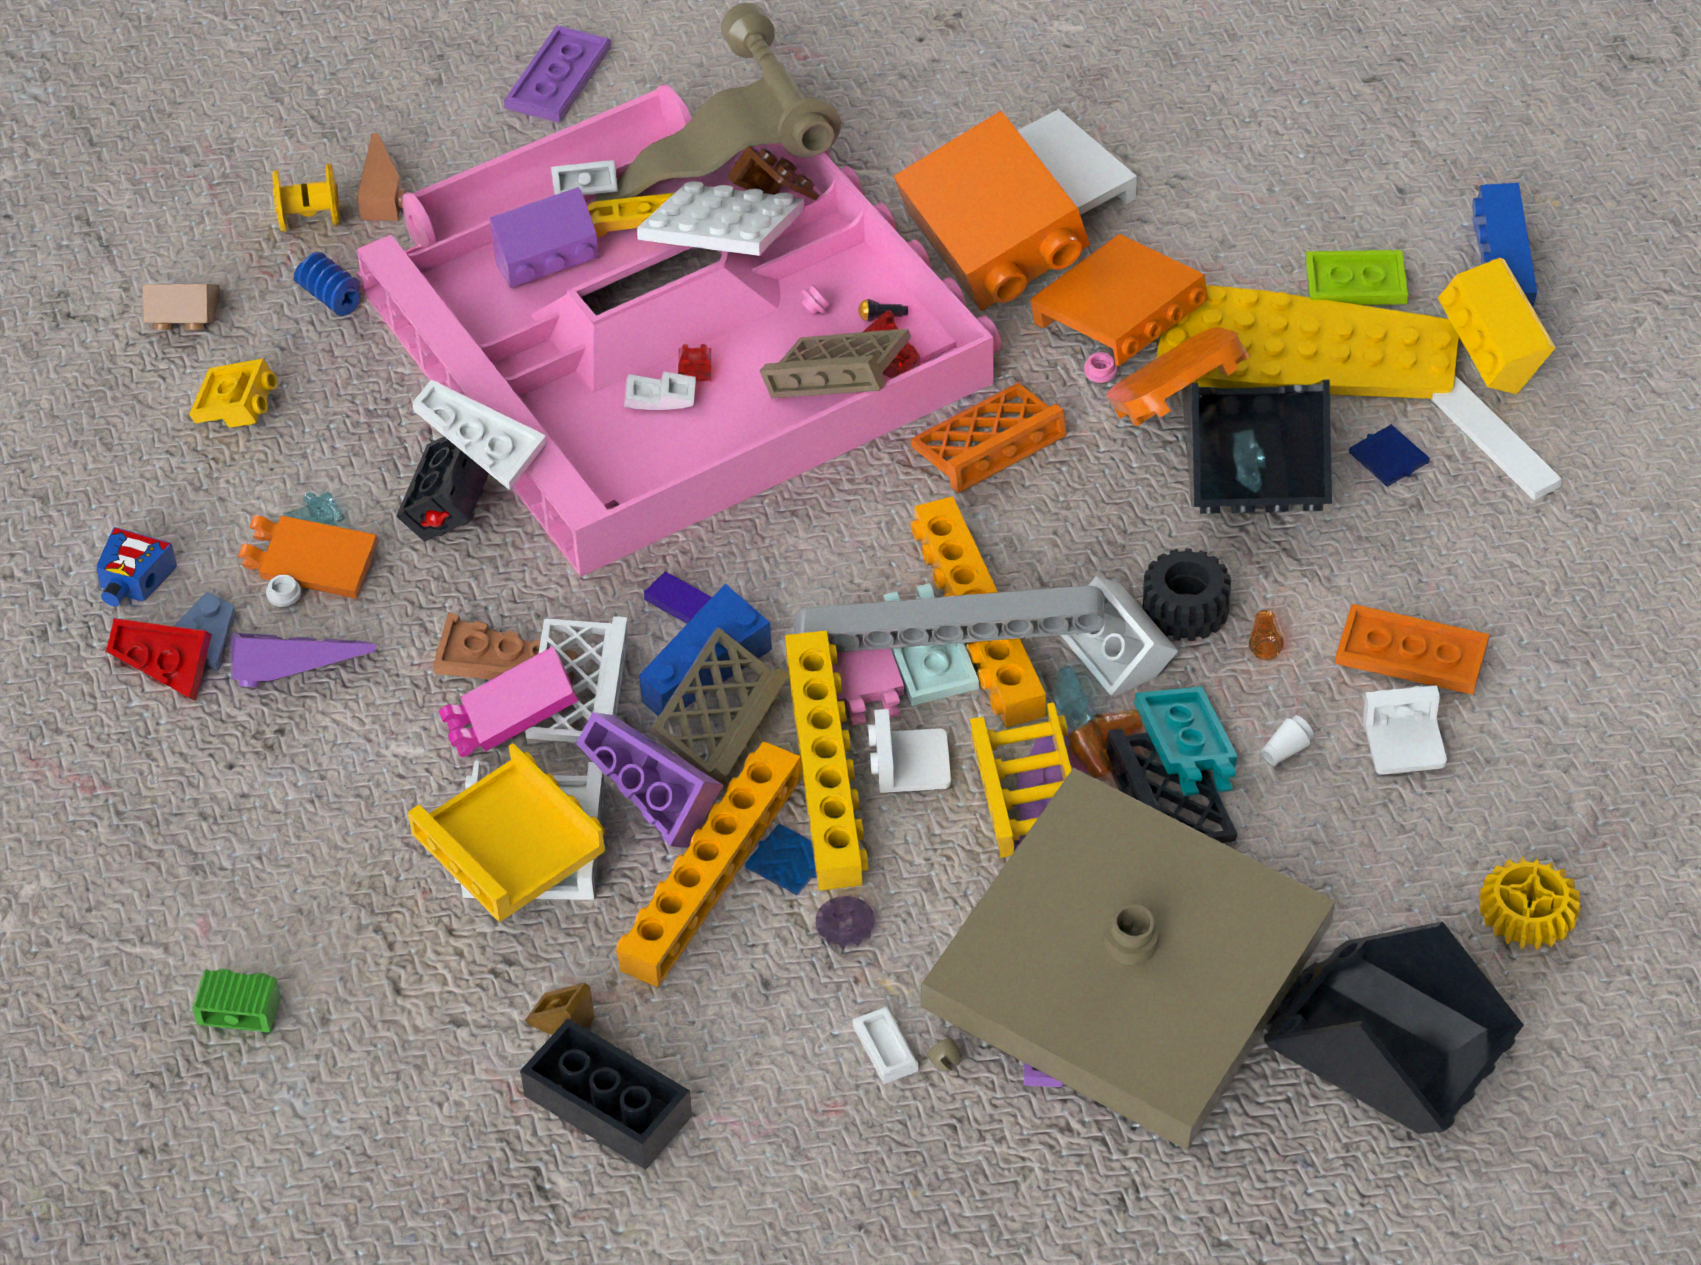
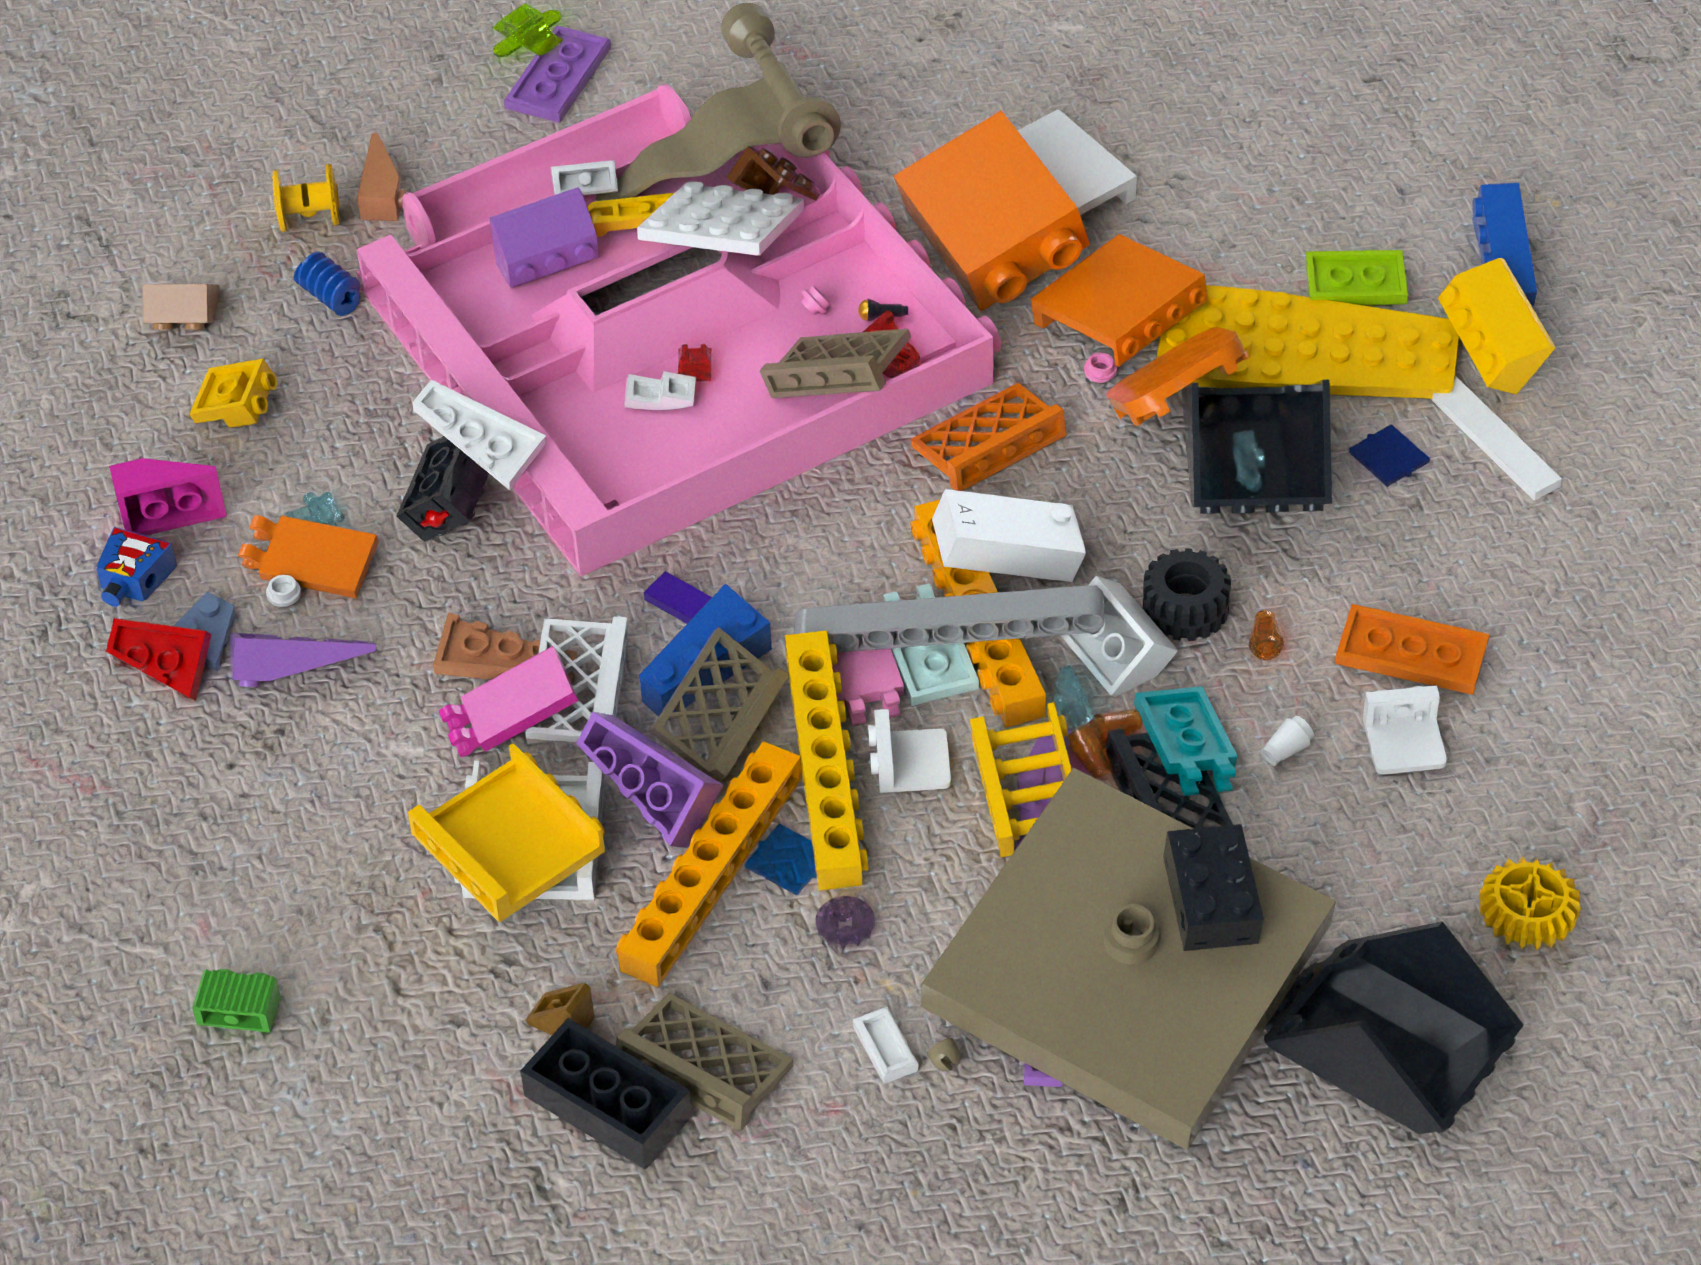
none -> dark pink slope [109,458,227,536]
none -> clear neon green piece [492,3,563,57]
none -> dark tan fence [616,993,793,1131]
none -> white brick [932,489,1086,582]
none -> black piece [1163,824,1264,951]

